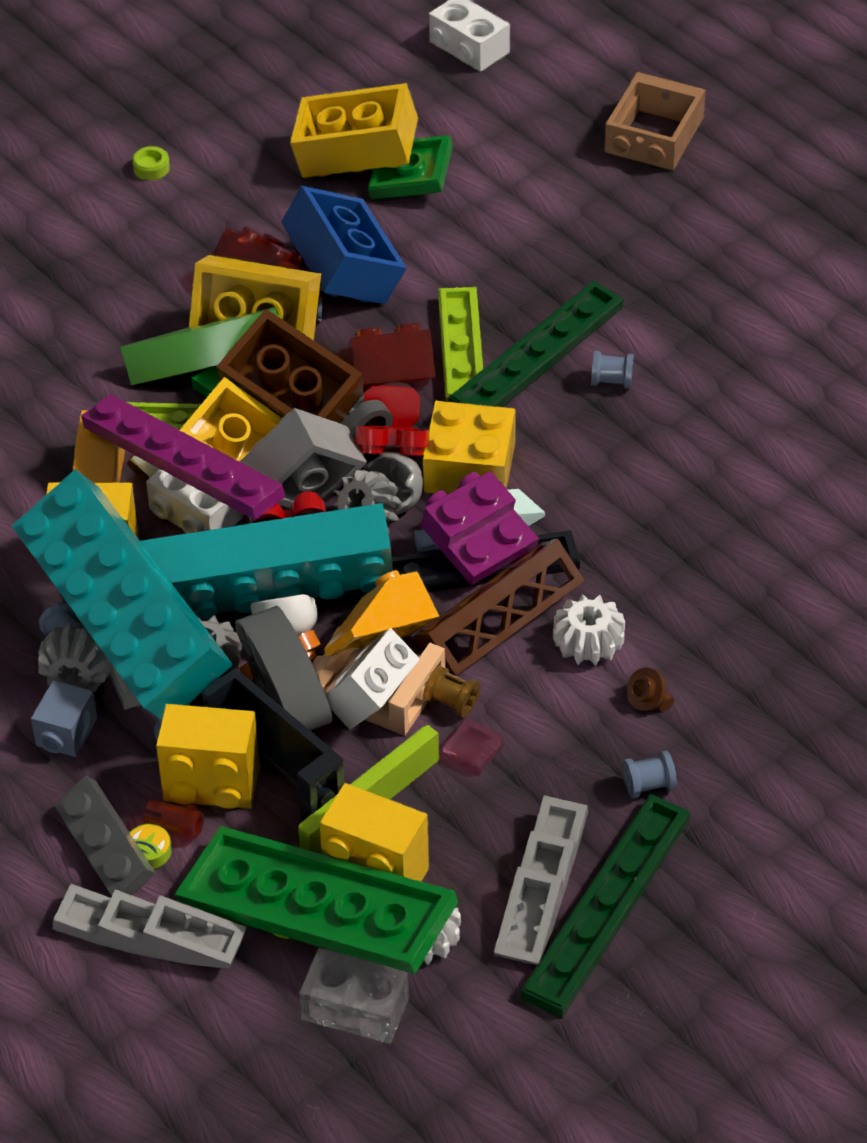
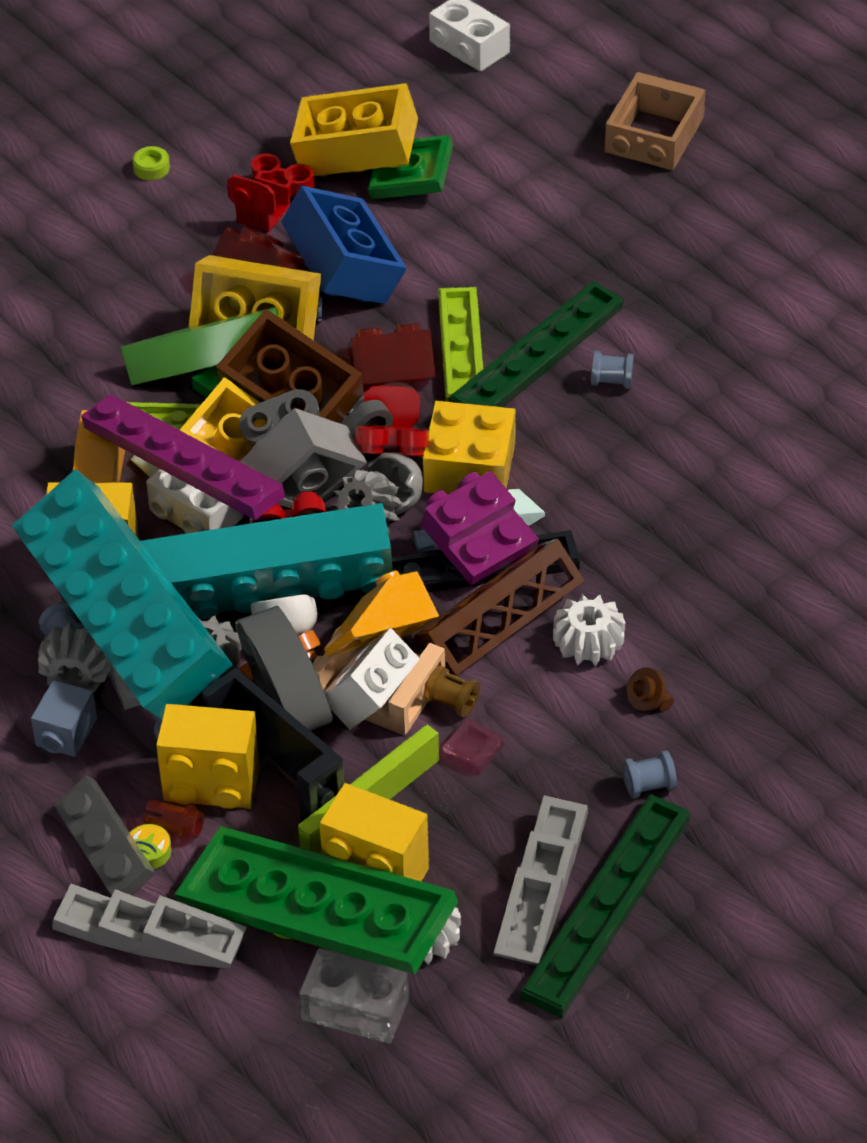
none -> red piece [227,154,314,233]
none -> dark grey plate [239,389,320,447]

